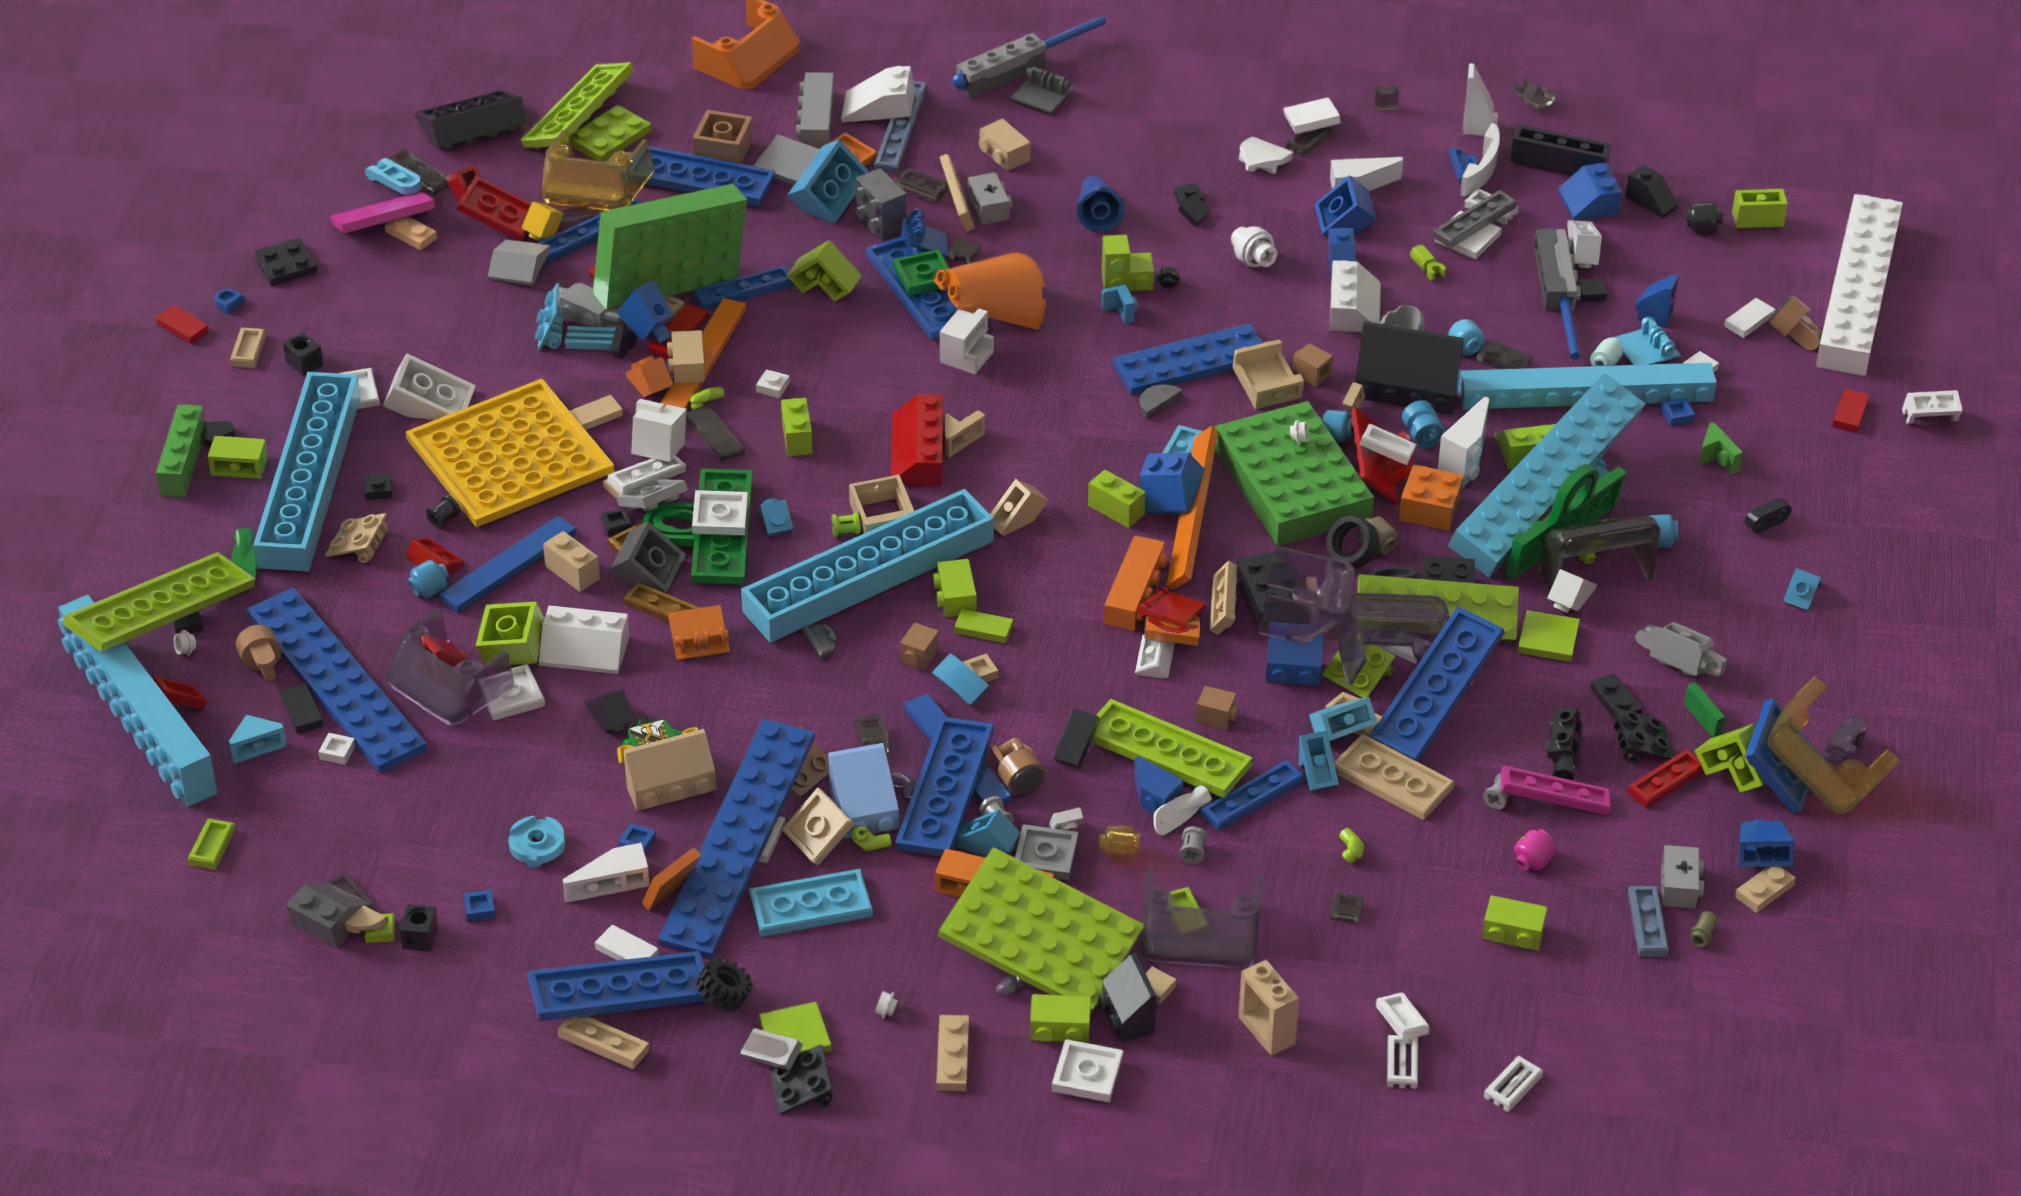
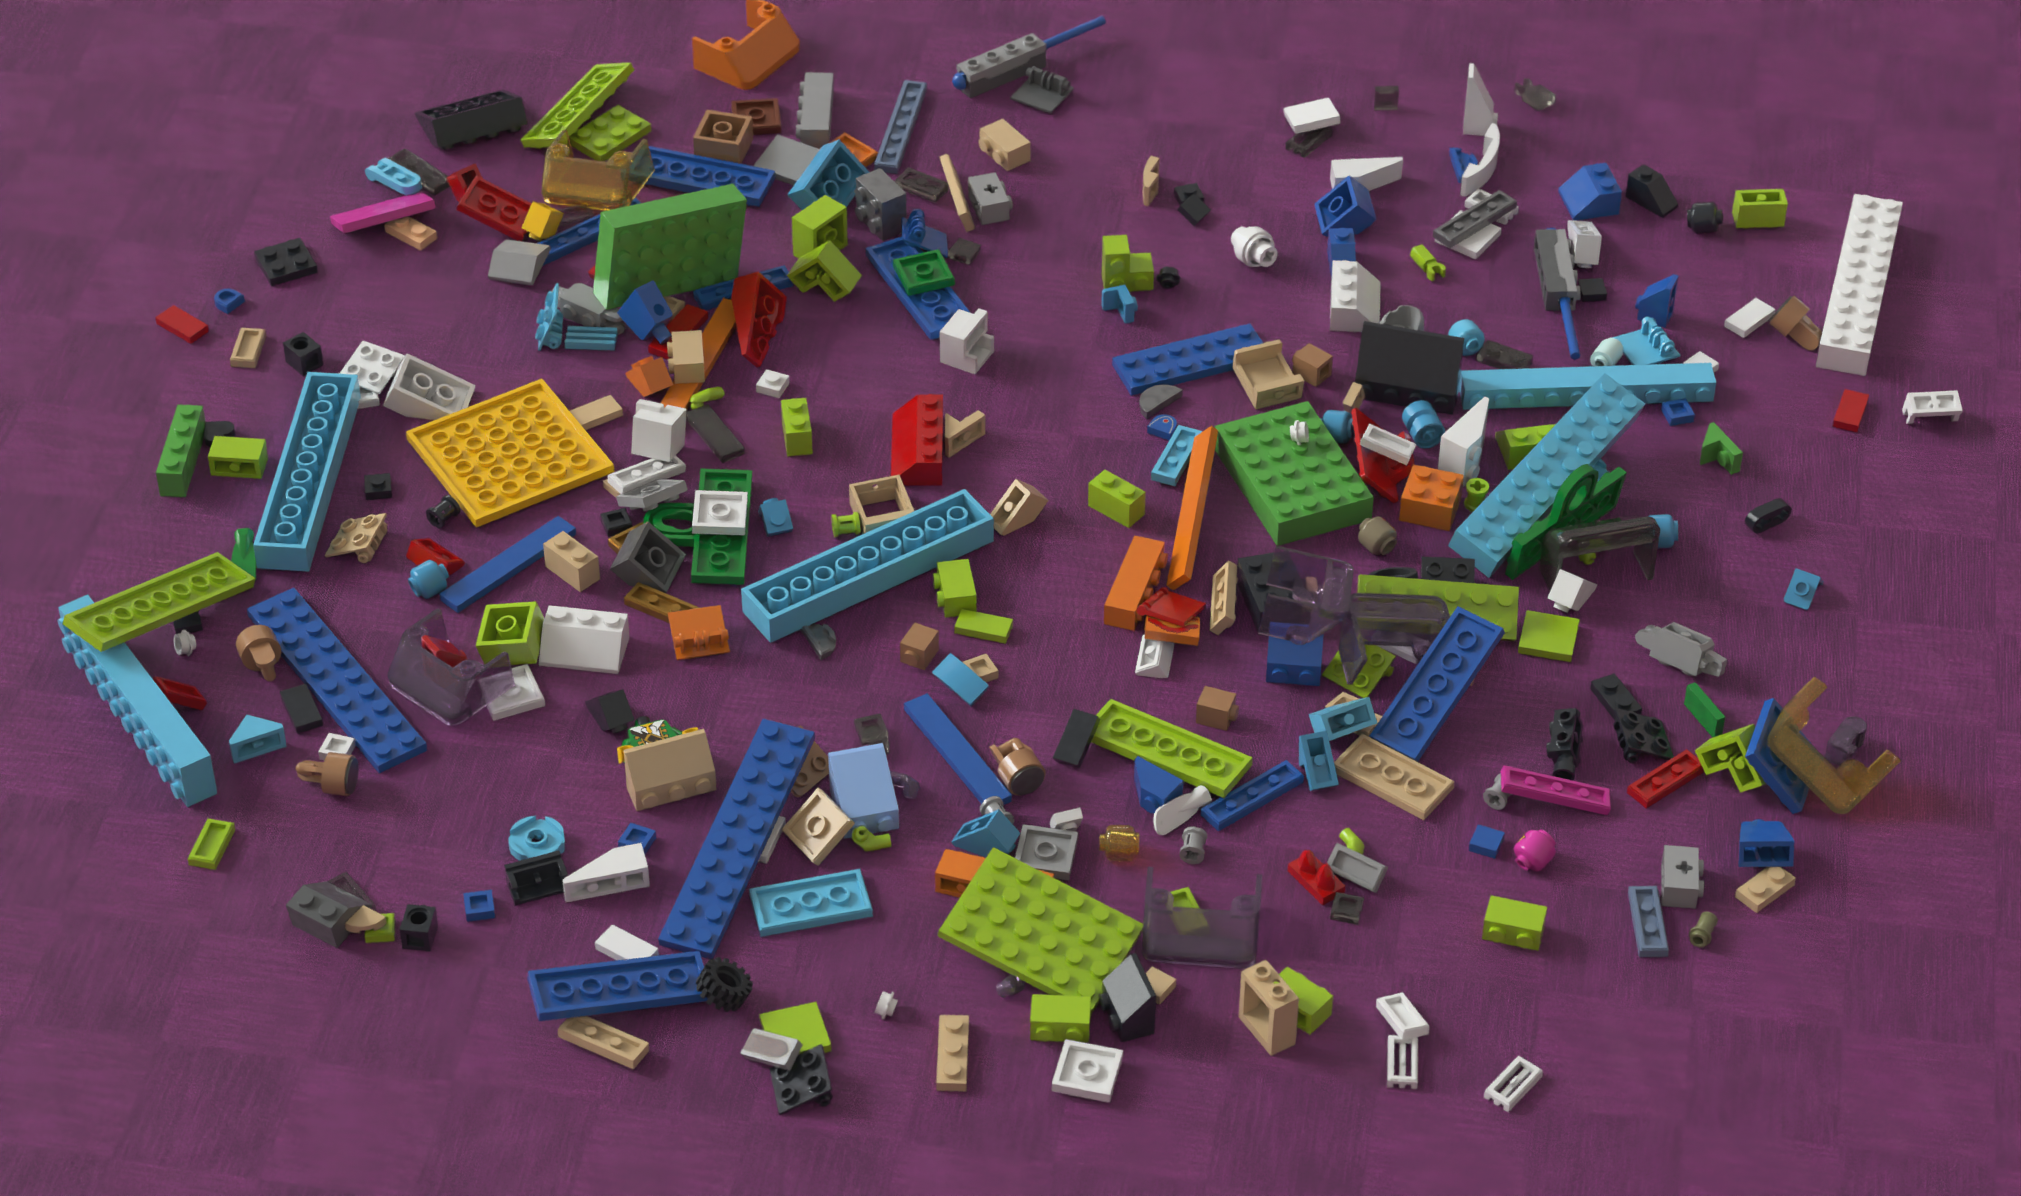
black tile [611,328,636,358] -> none
orange tile [642,848,701,911] -> none
white slope [841,66,915,123] -> none
blue plate [895,717,995,856] -> none
orange cone [934,253,1046,330] -> none
blue cone [1076,175,1125,232] -> none
blue slope [1139,452,1205,514] -> none
white slope [1238,136,1293,174] -> none
black tyre [1327,515,1379,568] -> none
black brick [1510,125,1611,174] -> none
none -> medium nougat piece [296,752,359,796]
none -> white hinge [339,341,405,394]
none -> black hinge [504,850,567,906]
none -> copper tile [731,98,781,135]
none -> red wedge [731,271,787,368]
none -> lime brick [792,195,848,259]
none -> tan slope [1143,156,1160,206]
none -> blue tile [1147,414,1177,441]
none -> lime brick [1274,967,1333,1035]
none -> red tile [1288,850,1345,906]
none -> light grey tile [1327,843,1388,893]
none -> lime bush [1464,478,1489,512]
none -> blue tile [1468,824,1505,859]

